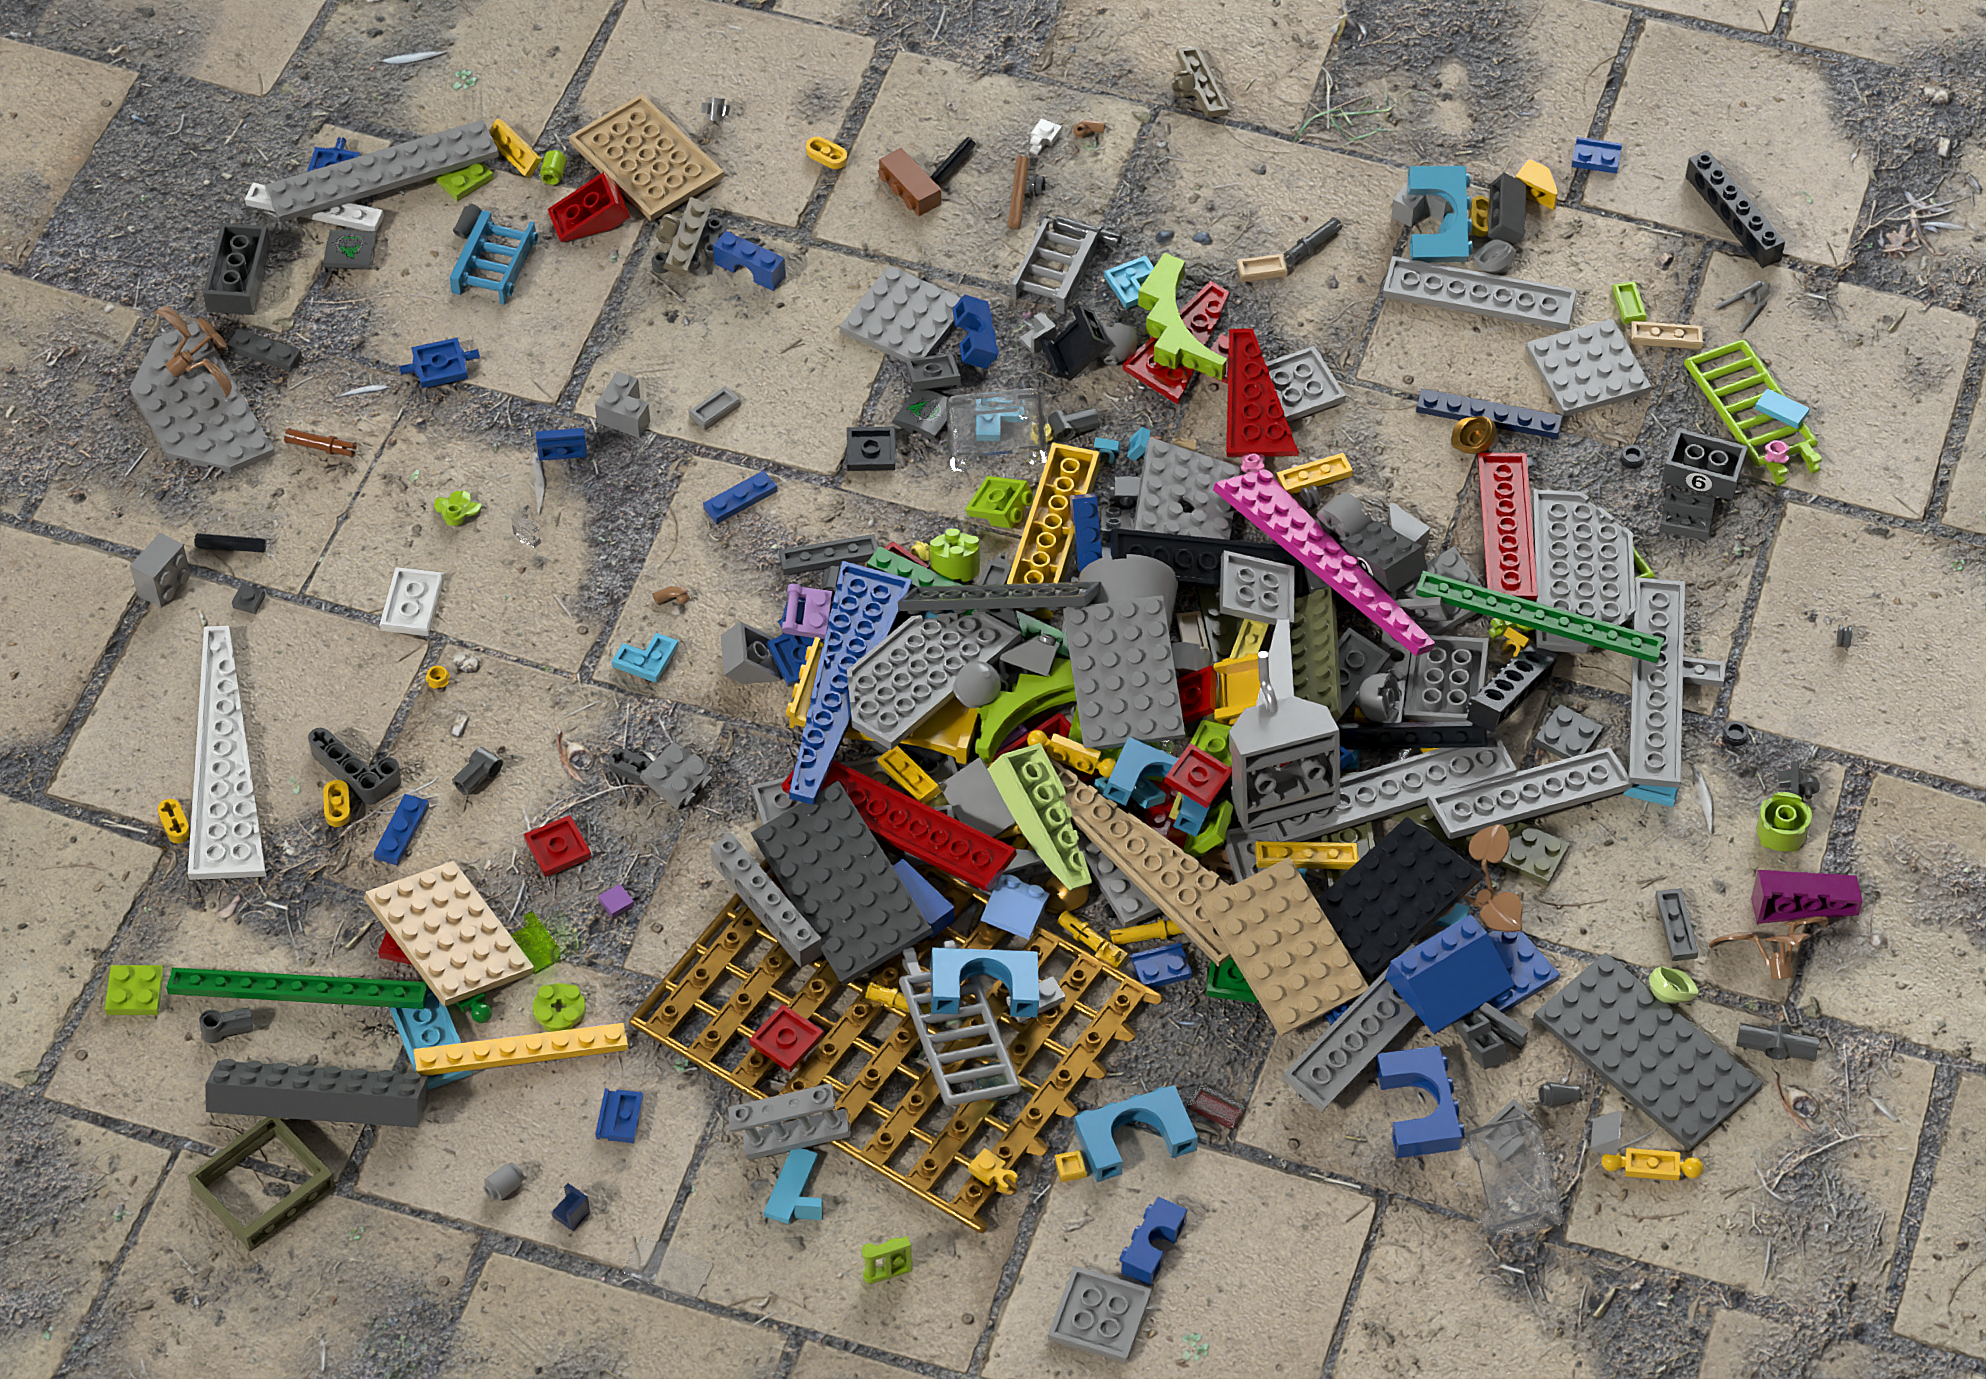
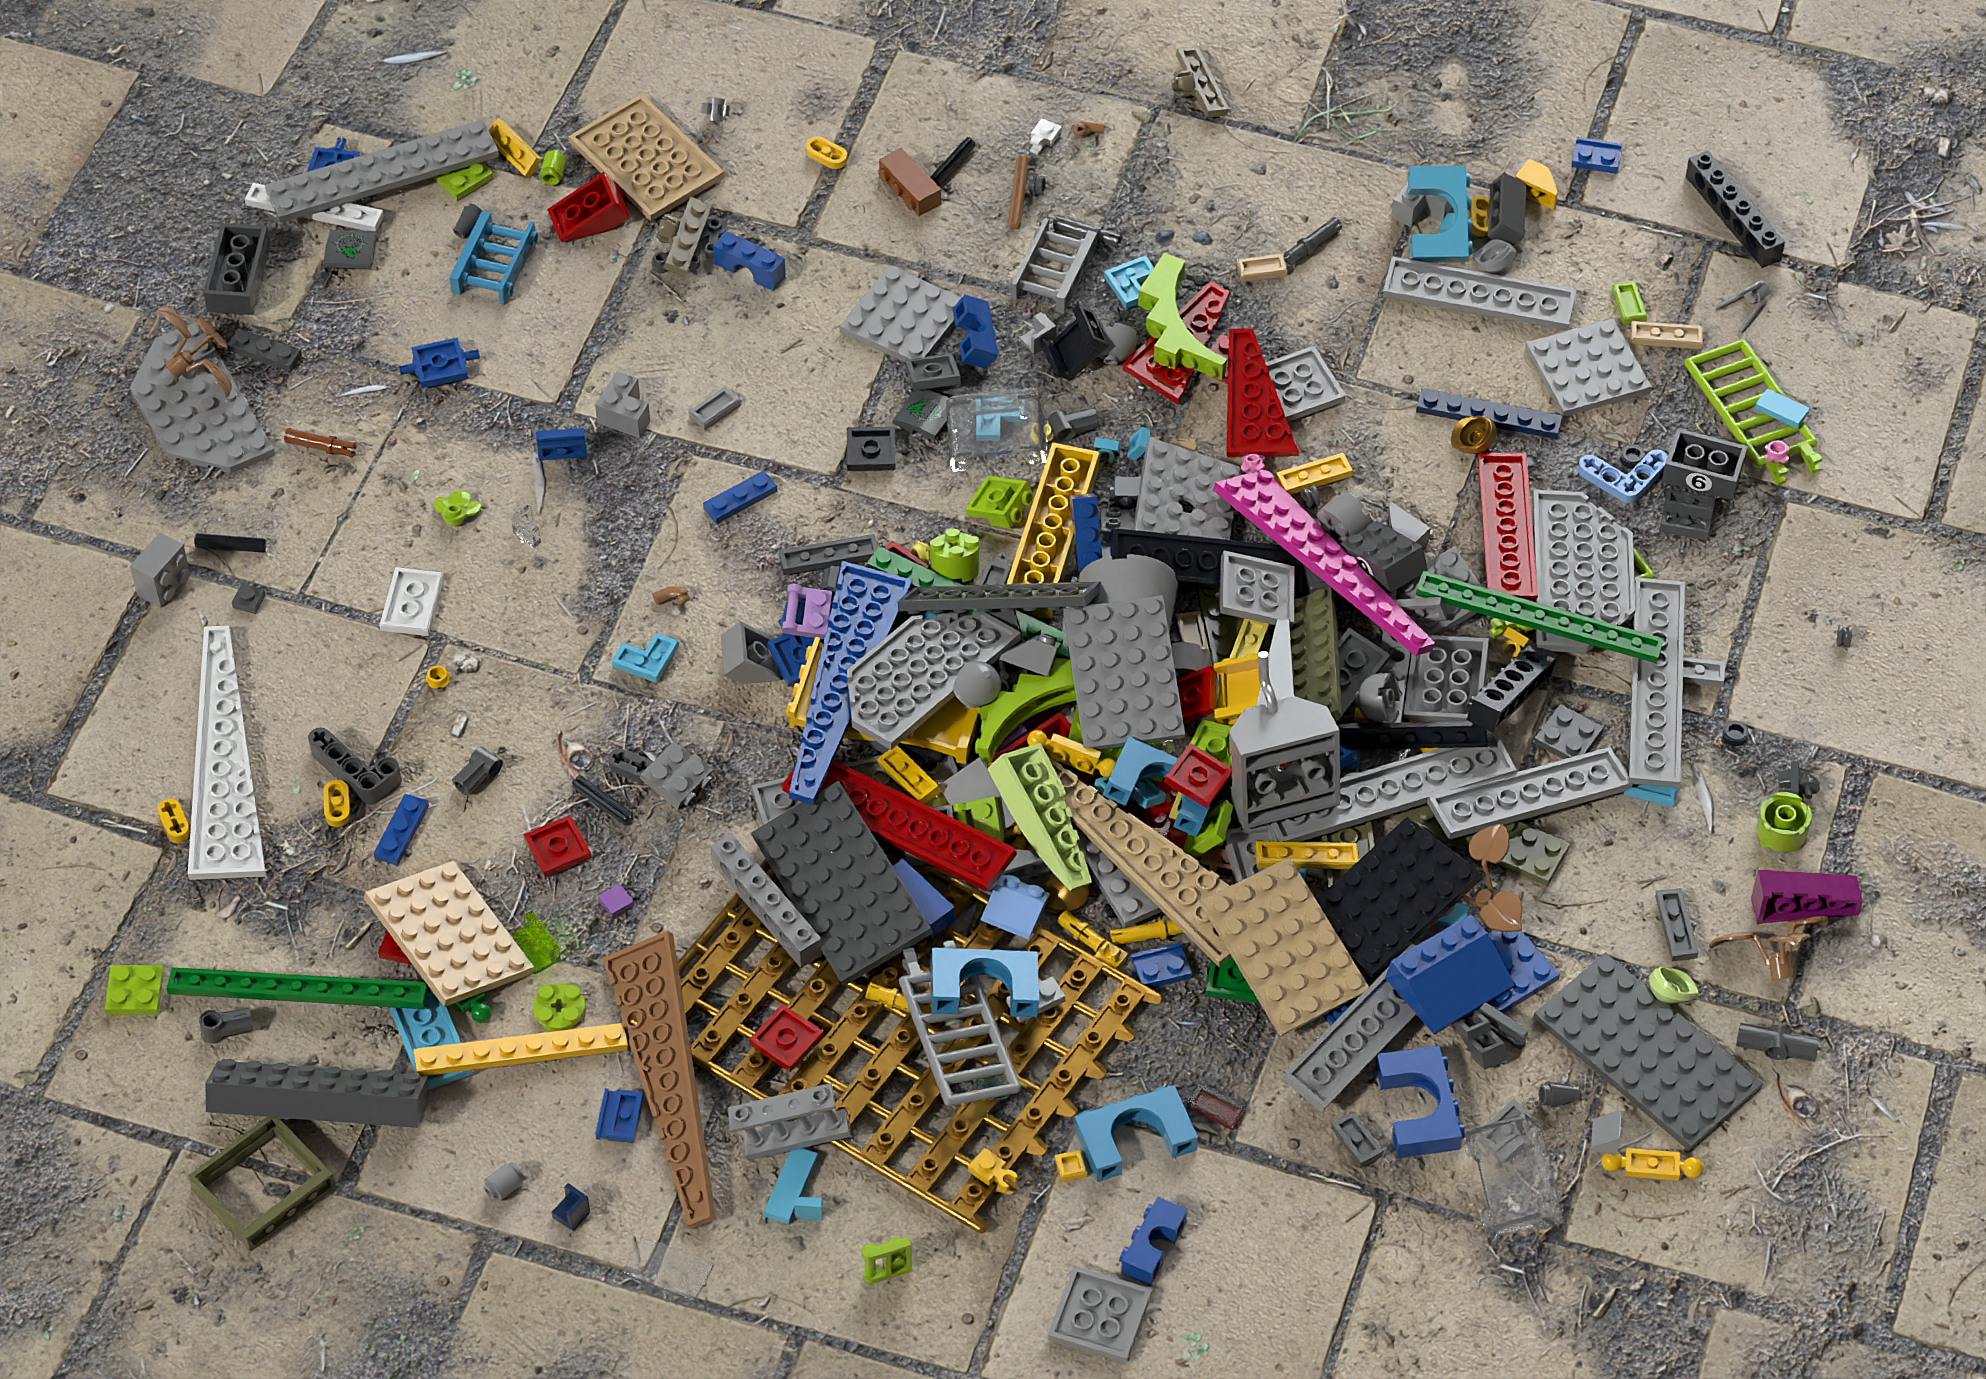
none -> black axle [572,775,634,825]
none -> medium nougat wing [602,931,716,1229]
none -> lime plate [952,796,1005,843]
none -> dark grey plate [1331,1111,1383,1168]
none -> light blue beam [1578,450,1668,503]

